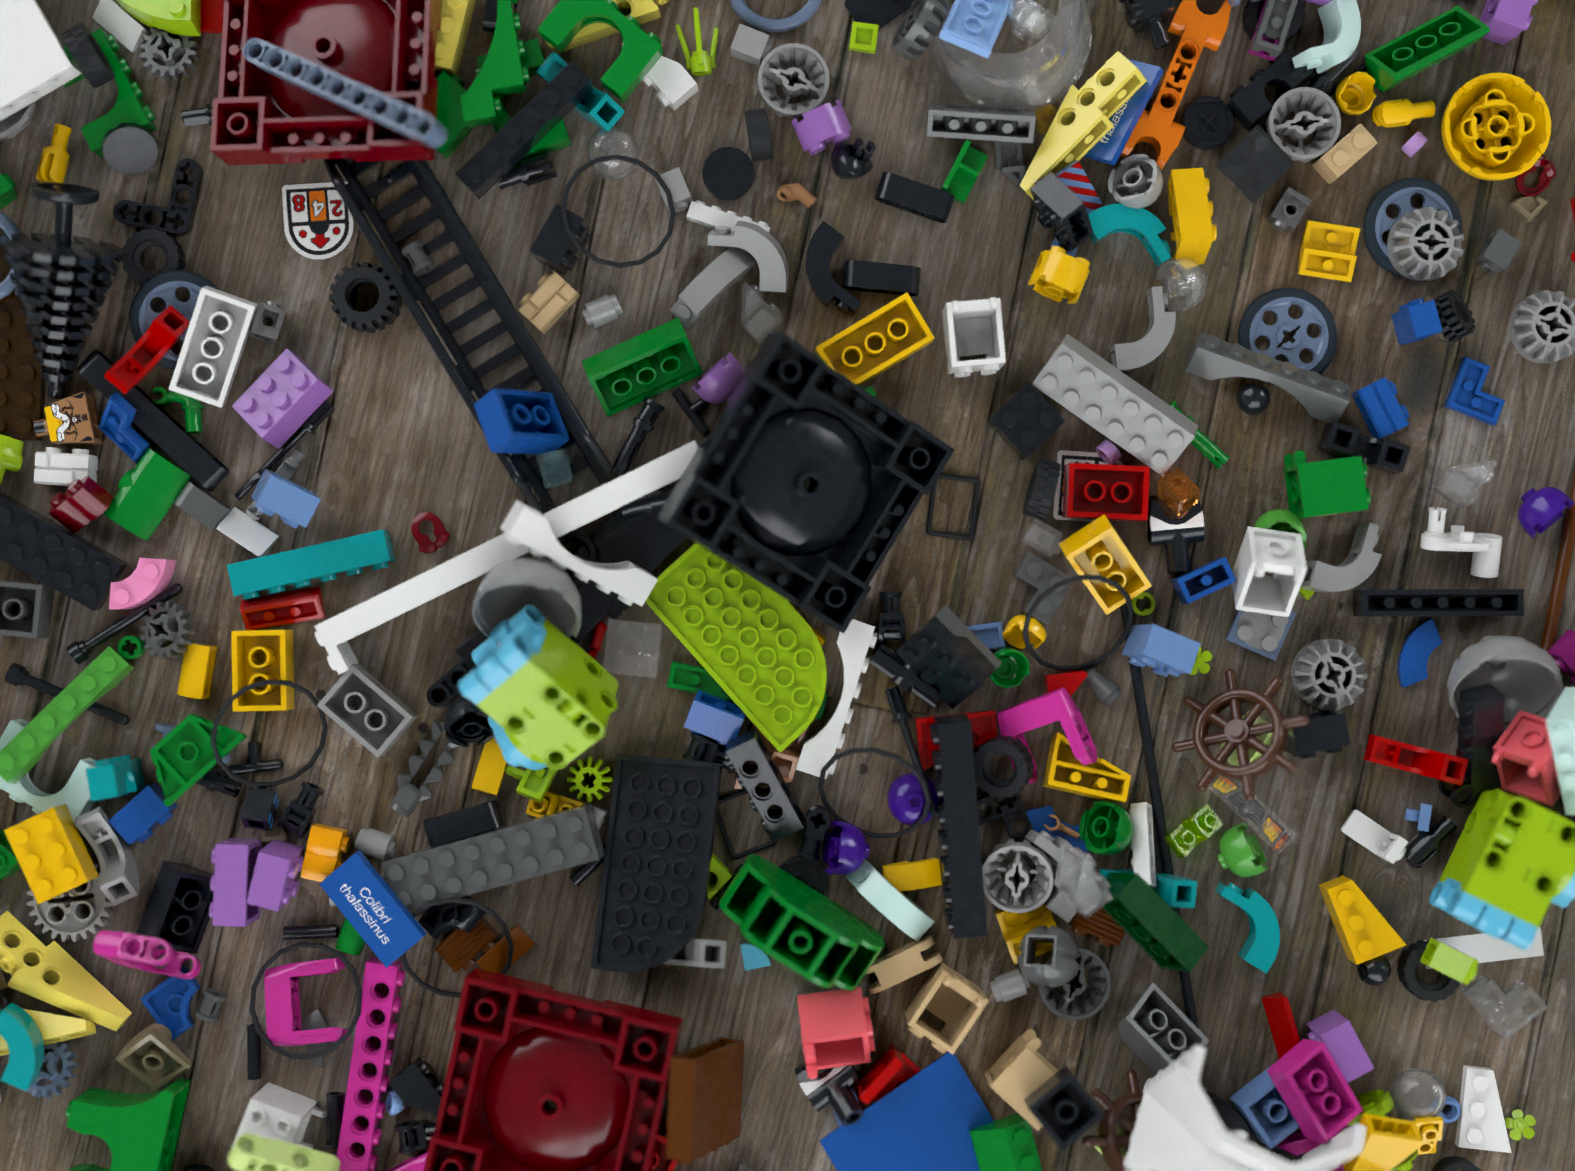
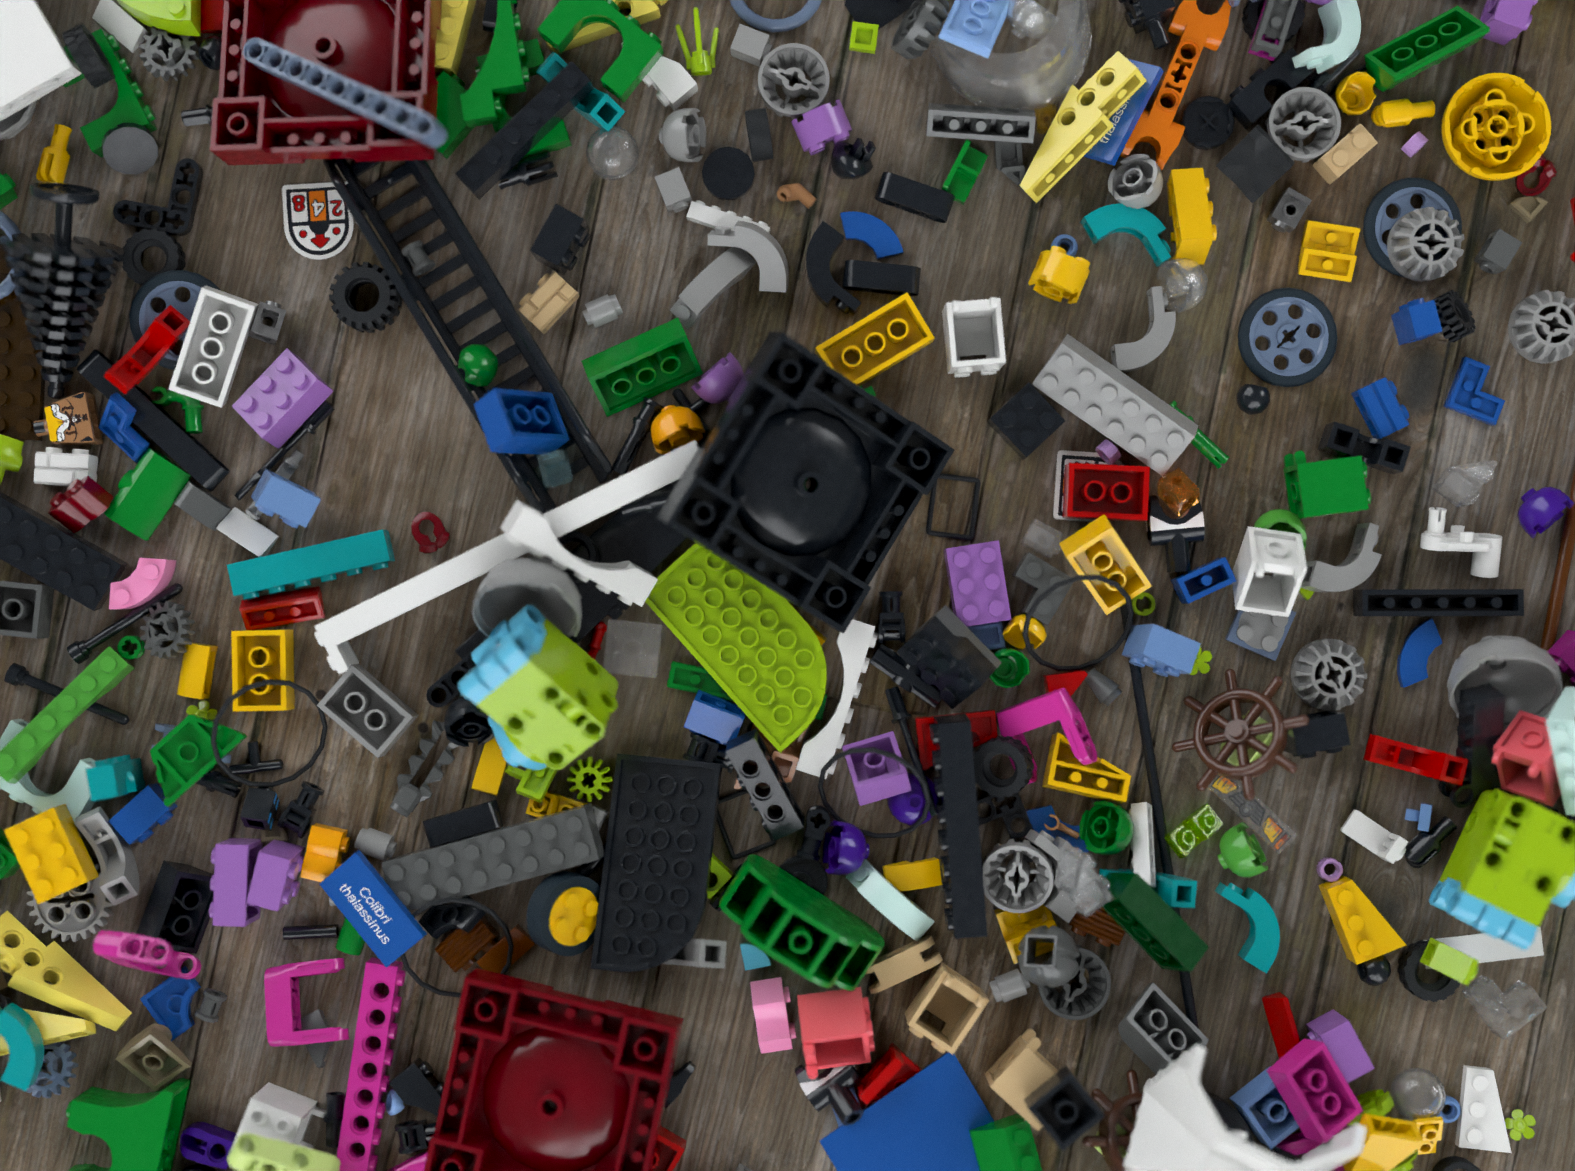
black piece [247,1024,261,1080] -> none
black piece [250,942,363,1059] -> none
black piece [561,154,675,268] -> none
reddish brown brick [666,1037,744,1165] -> none
clear slope [741,282,783,345] -> none
black tyre [1022,458,1061,520] -> none
black brick [1030,172,1094,250] -> none
tile [1054,160,1103,214] -> none
dark grey arch [1185,332,1350,423] -> none
none -> dark purple piece [180,1121,237,1170]
none -> lime plant [186,700,217,720]
none -> black piece [198,36,222,71]
none -> green hair [458,344,498,386]
none -> wheel [526,871,600,956]
none -> light orange cylinder [651,405,705,454]
none -> light grey cylinder [659,108,706,162]
none -> bright pink brick [750,977,796,1054]
none -> blue tile [840,211,904,260]
none -> medium lavender brick [842,731,911,806]
none -> medium lavender brick [943,540,1011,627]
none -> lavender axle [1316,857,1343,882]

